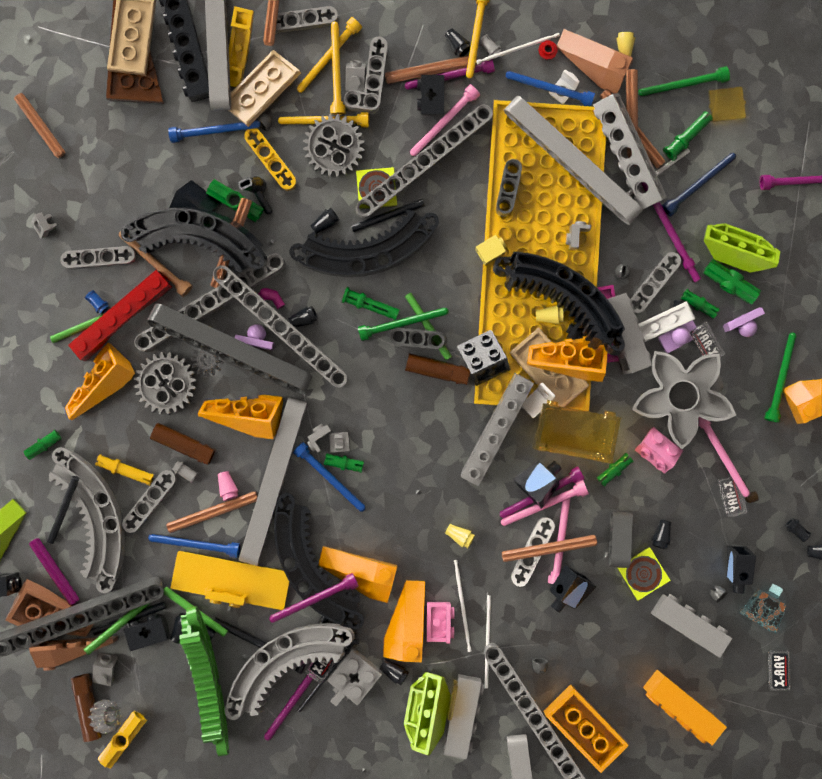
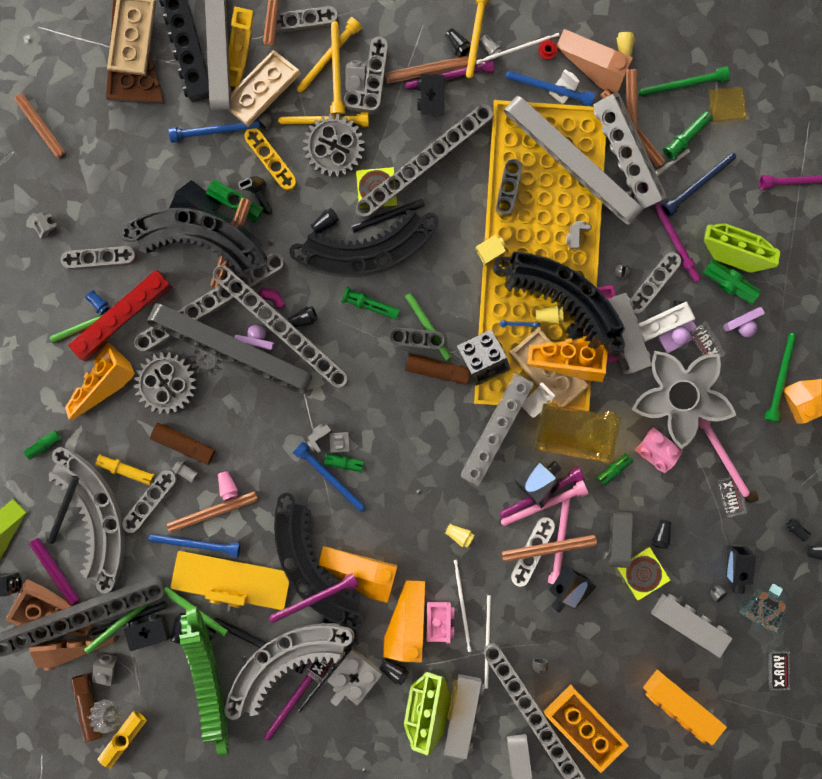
medium nougat piece [119,231,193,297] -> none
light orange wedge [198,395,283,439] -> none
light grey beam [239,397,307,566] -> none
green piece [358,307,449,341] -> none
bright pink piece [410,84,480,156] -> none
green pin [680,289,720,319] -> none
none -> blue hinge [500,320,540,328]

